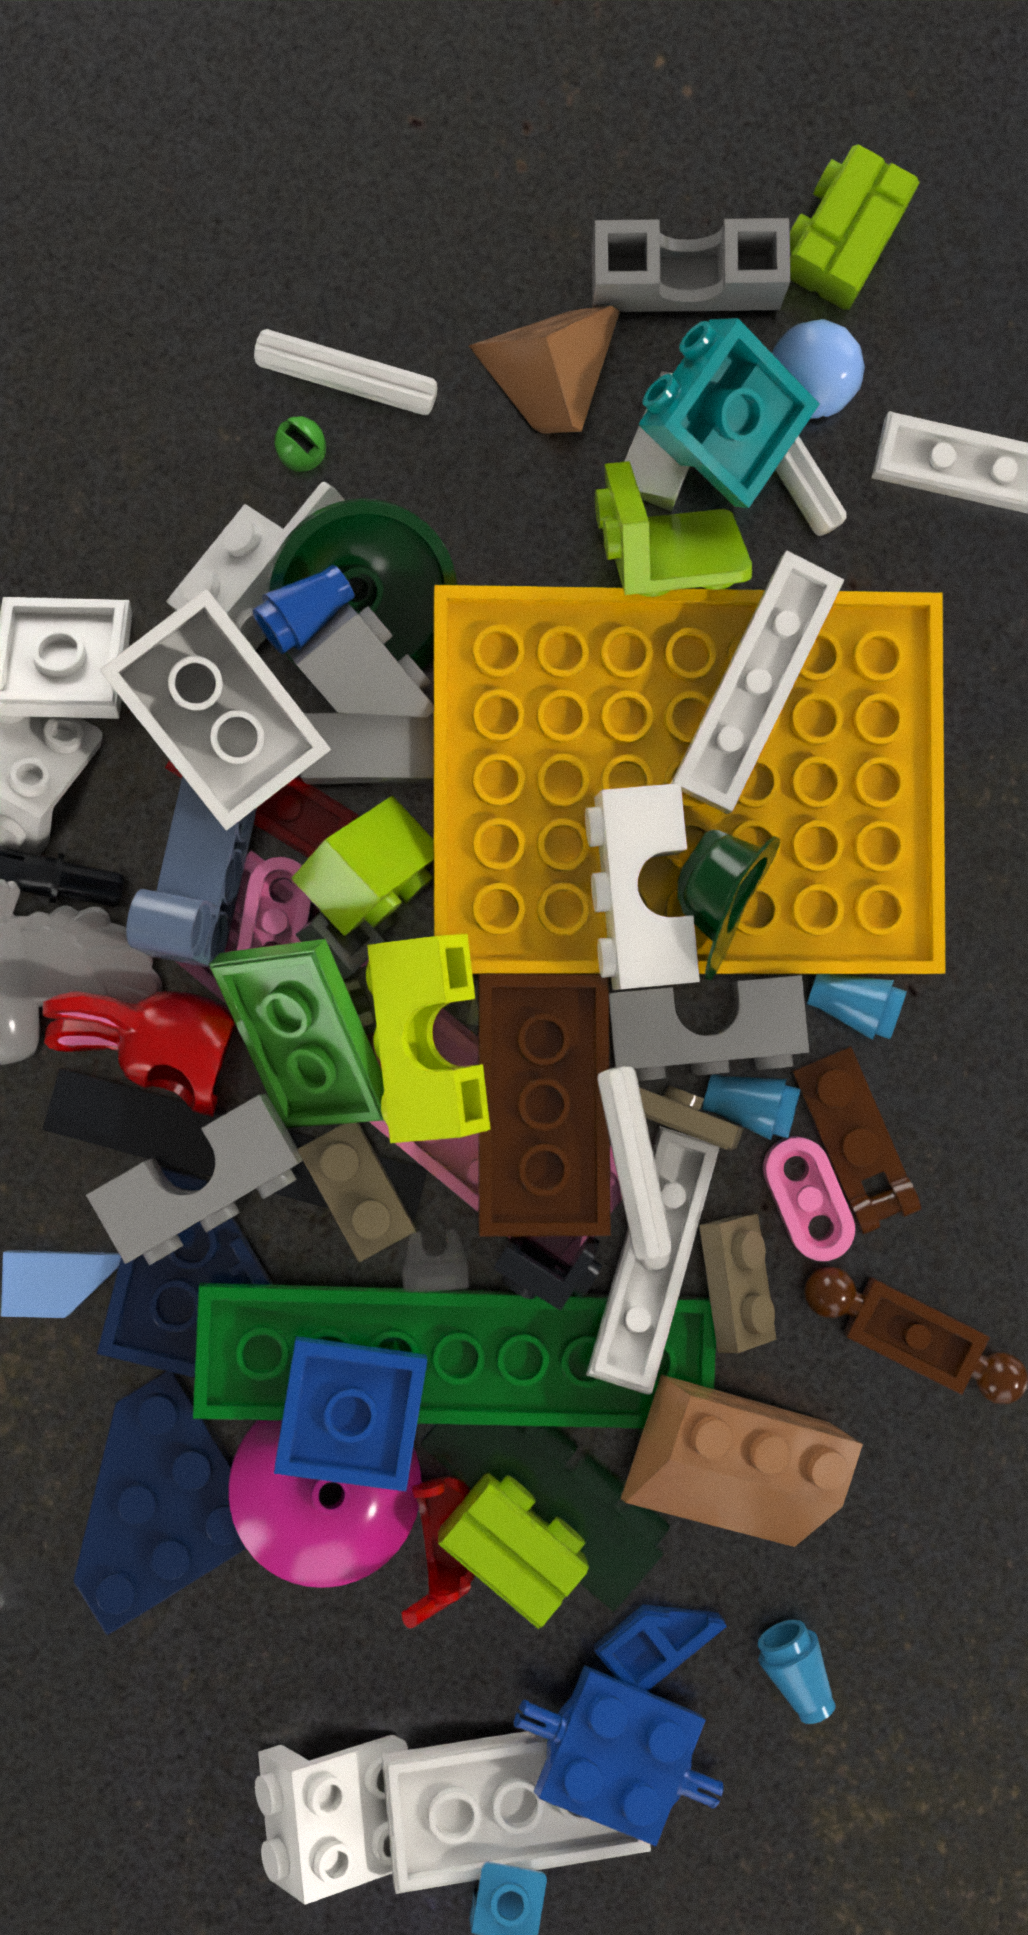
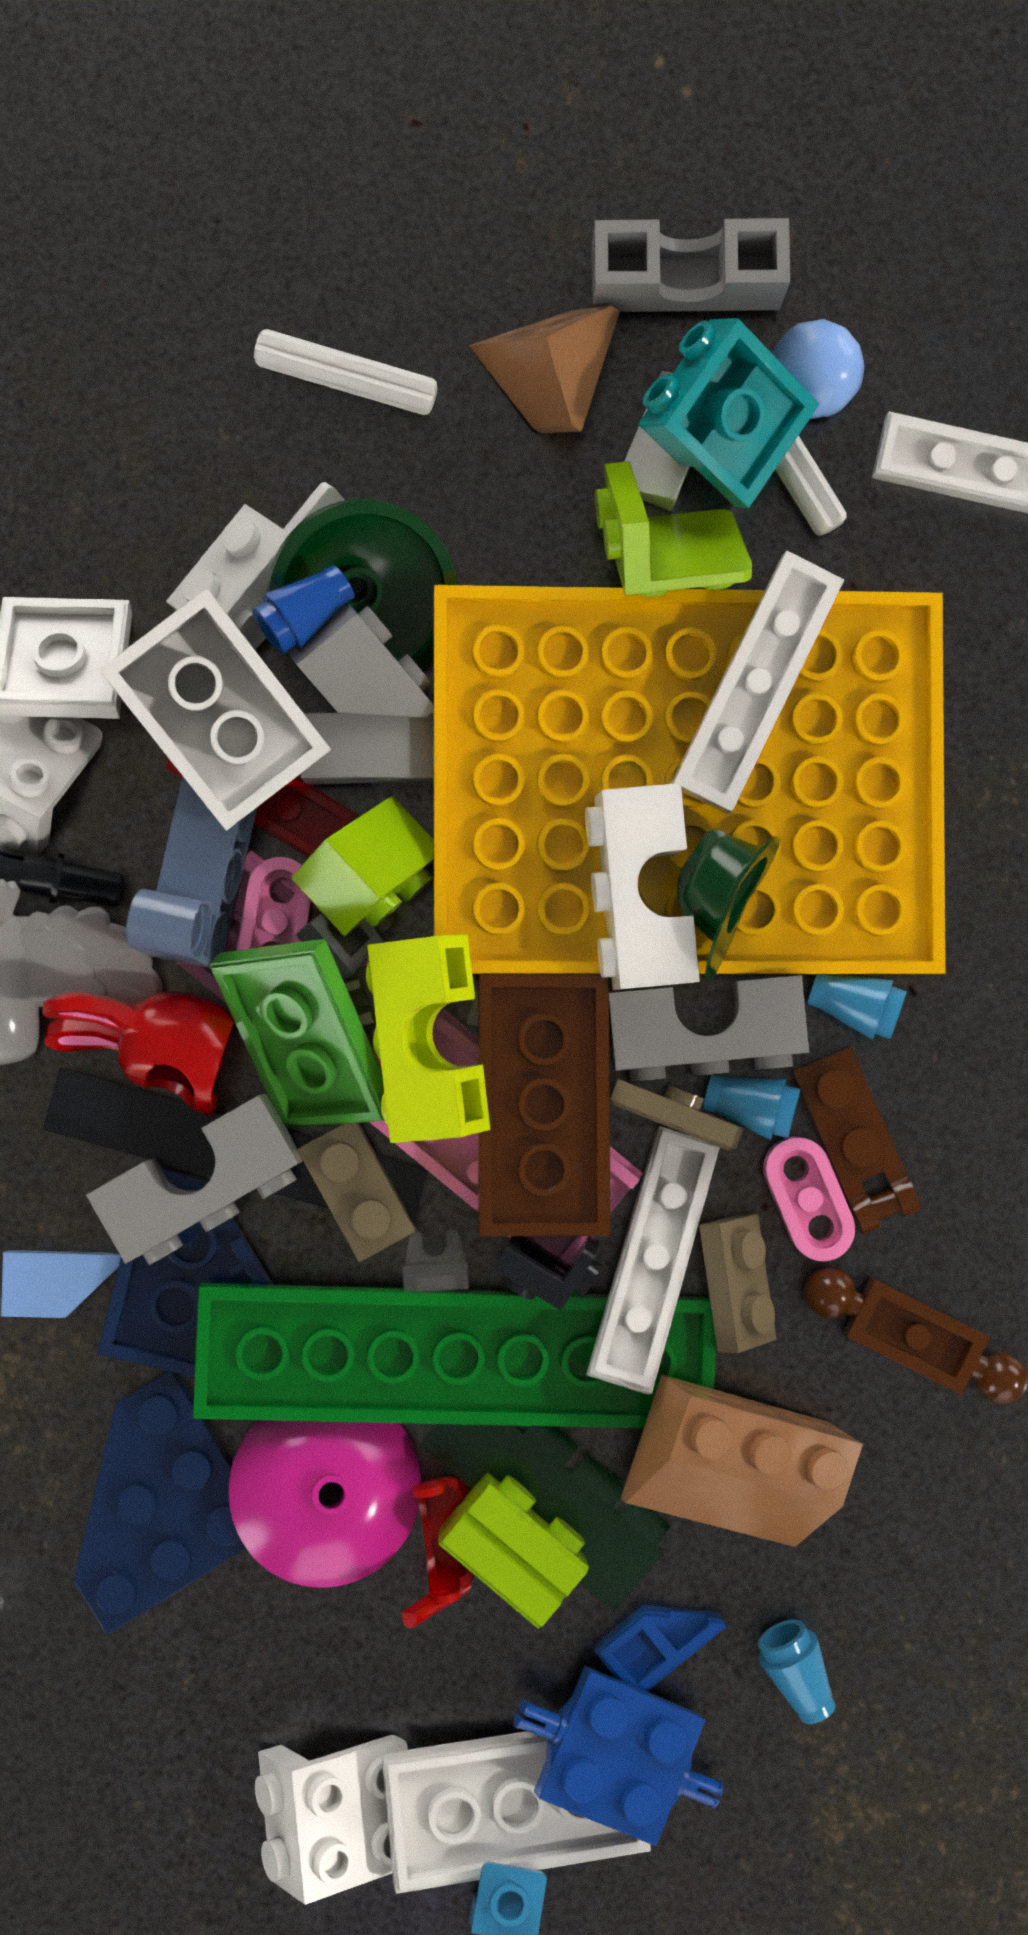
bright green hinge [274,416,326,472] -> none
blue plate [274,1336,427,1492] -> none
white axle [597,1066,672,1260] -> none
lime brick [790,144,920,310] -> none

